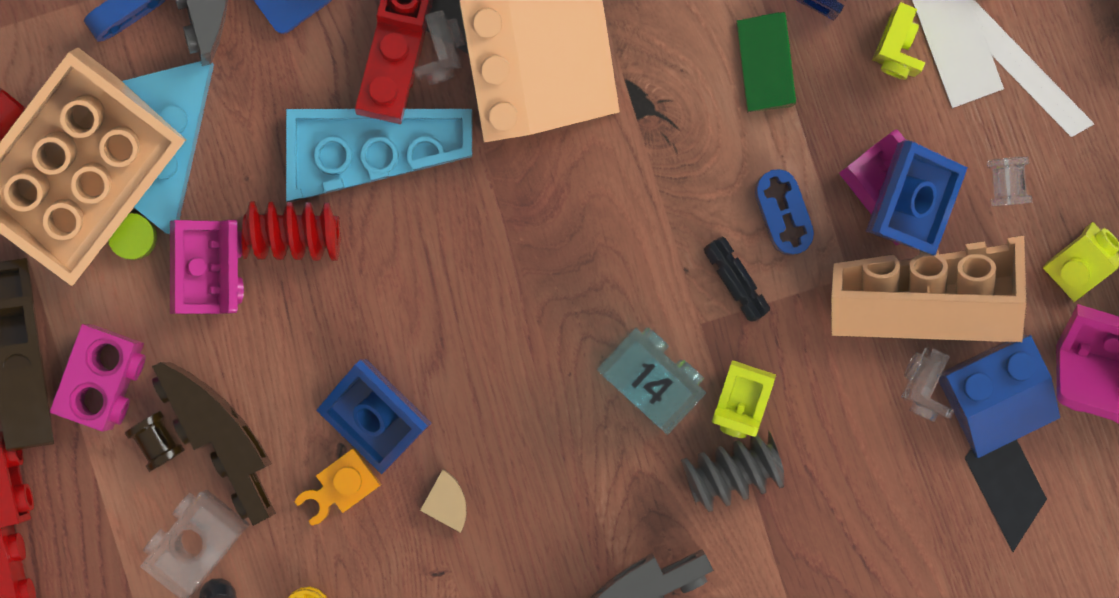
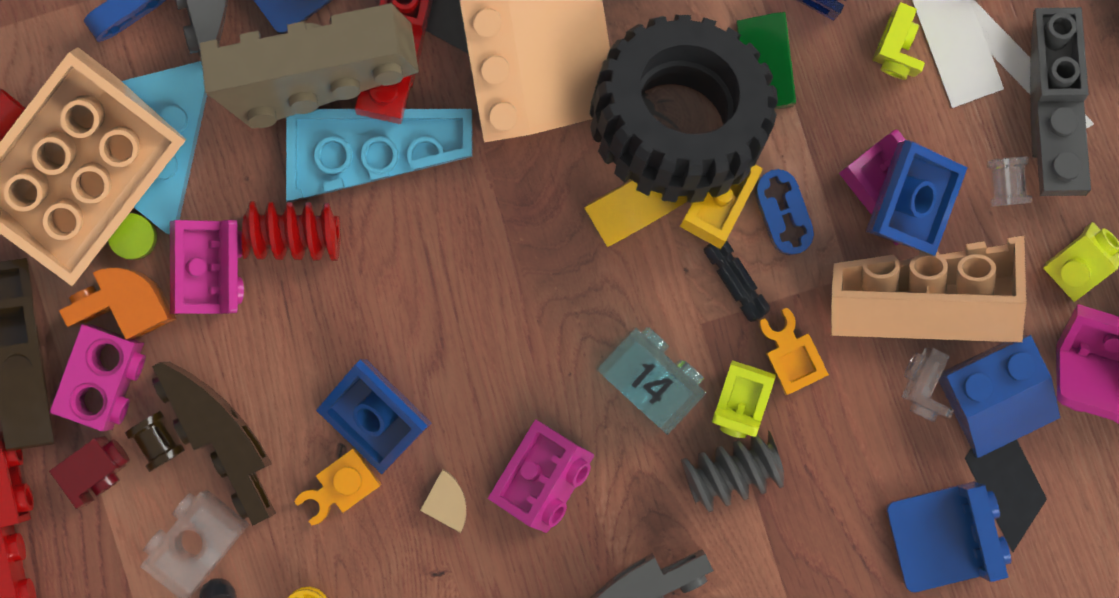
clear bracket [413,10,465,85] -> none
none -> dark red brick [49,436,130,509]
none -> orange brick [59,268,176,340]
none -> dark tan wedge [200,3,419,129]
none -> dark pink bracket [487,419,594,533]
none -> yellow slope [584,179,687,247]
none -> black tyre [589,15,778,203]
none -> yellow slope [679,164,763,249]
none -> light orange plate [759,308,829,395]
none -> blue bracket [886,481,1011,592]
none -> dark grey slope [1030,7,1091,196]

